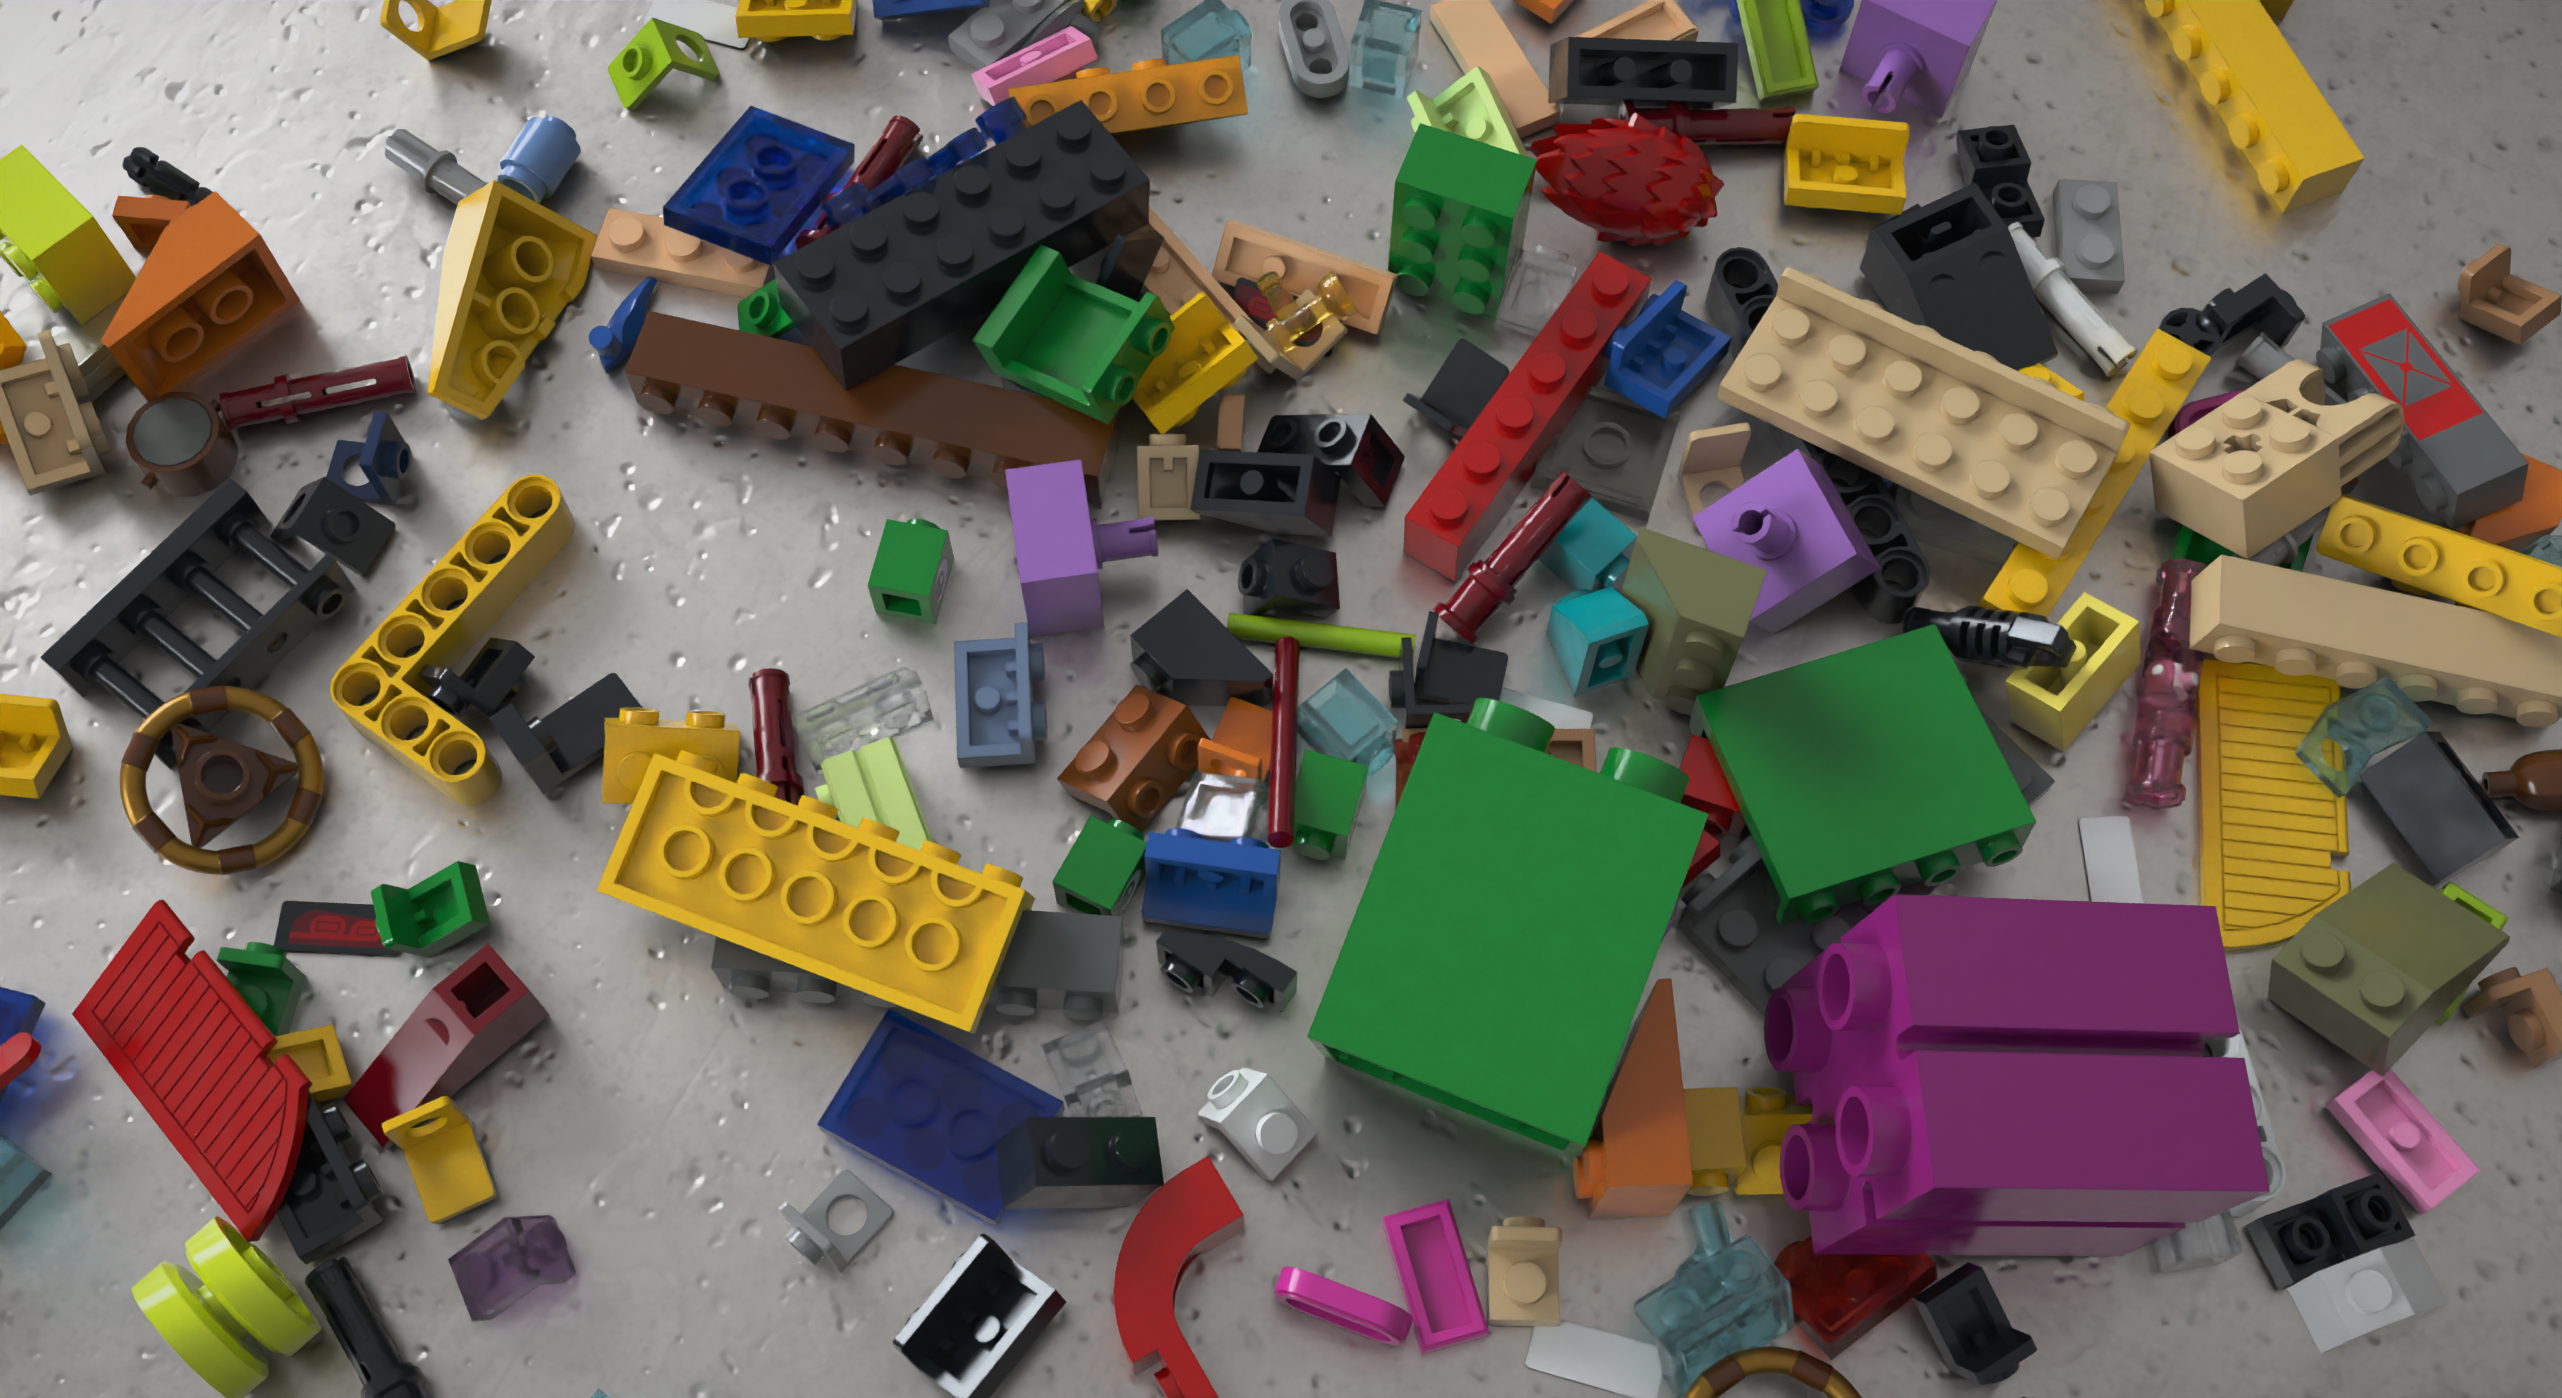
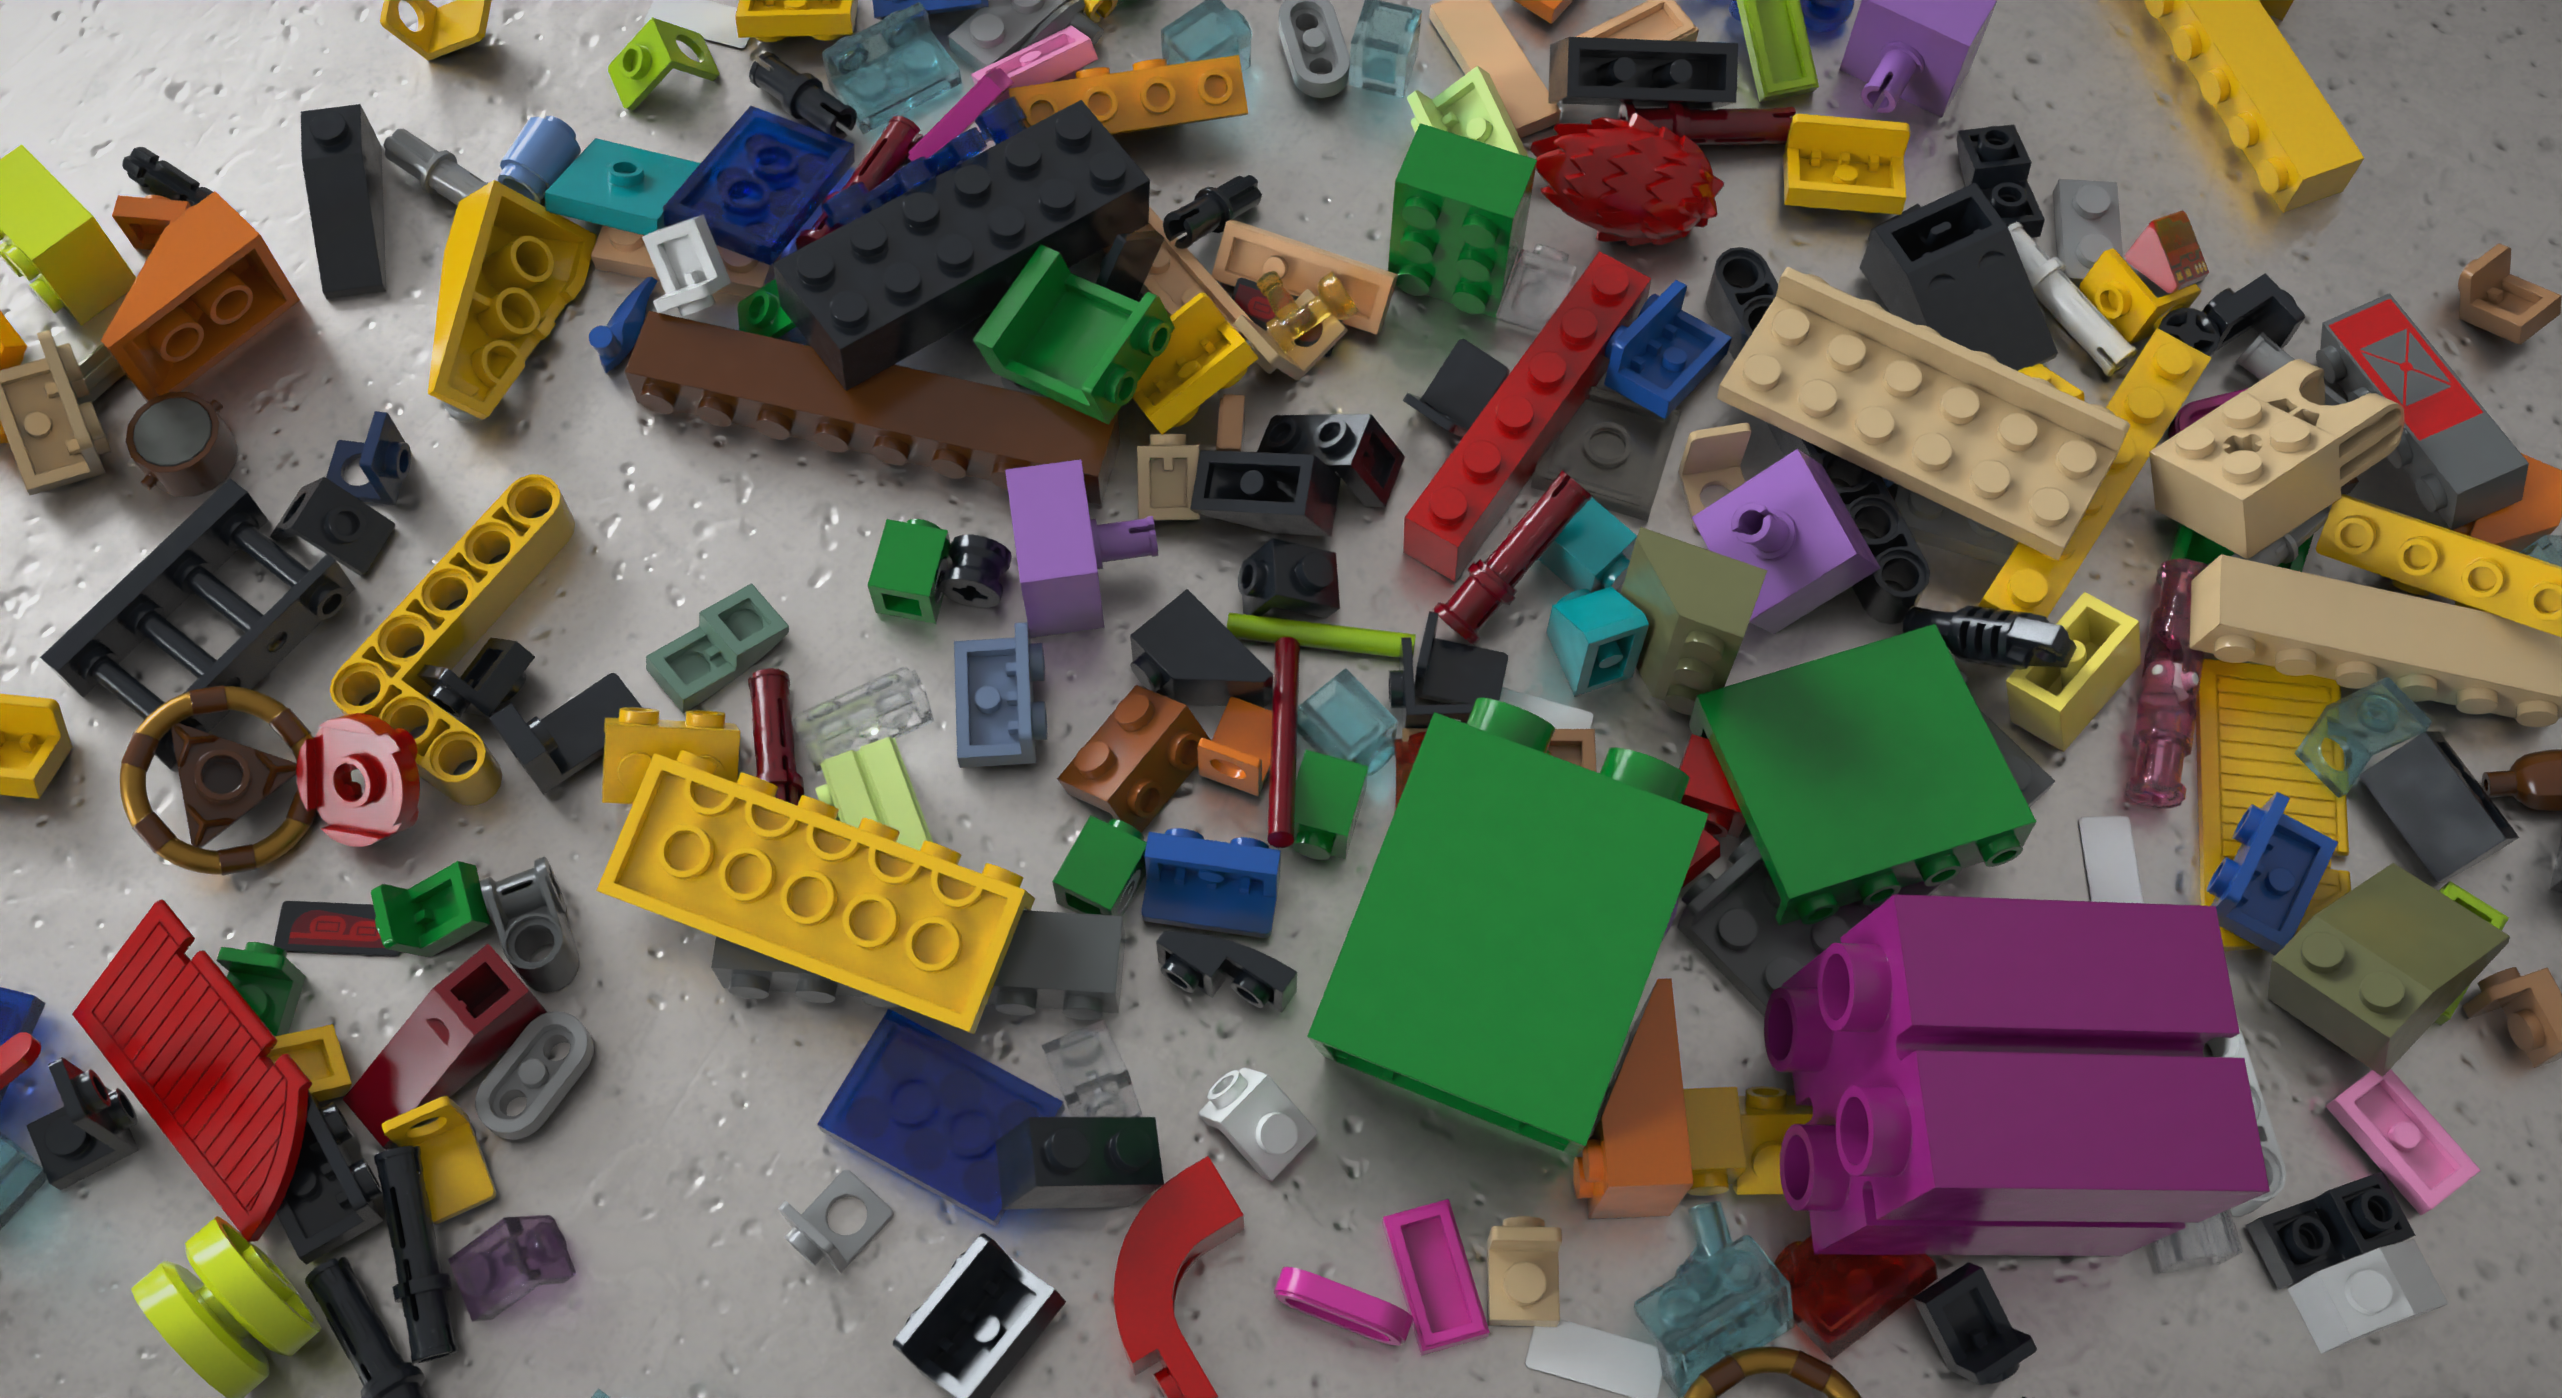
dark red pin [219,355,416,431] -> none
clear bracket [1175,772,1275,849] -> none
none -> black bracket [26,1057,139,1190]
none -> plate [296,713,420,847]
none -> black slope [301,104,386,299]
none -> black pin [374,1145,458,1364]
none -> light grey plate [475,1011,594,1140]
none -> dark grey piece [480,856,580,993]
none -> teal plate [545,138,705,235]
none -> white bracket [642,214,731,316]
none -> sand green slope [646,583,789,713]
none -> black pin [749,52,857,141]
none -> clear light blue bracket [822,2,962,134]
none -> dark pink tile [908,68,1014,172]
none -> black wheel [939,534,1012,608]
none -> black axle [1163,175,1262,249]
none -> yellow bracket [2079,248,2202,344]
none -> slope [2124,210,2209,293]
none -> blue bracket [2206,792,2338,955]

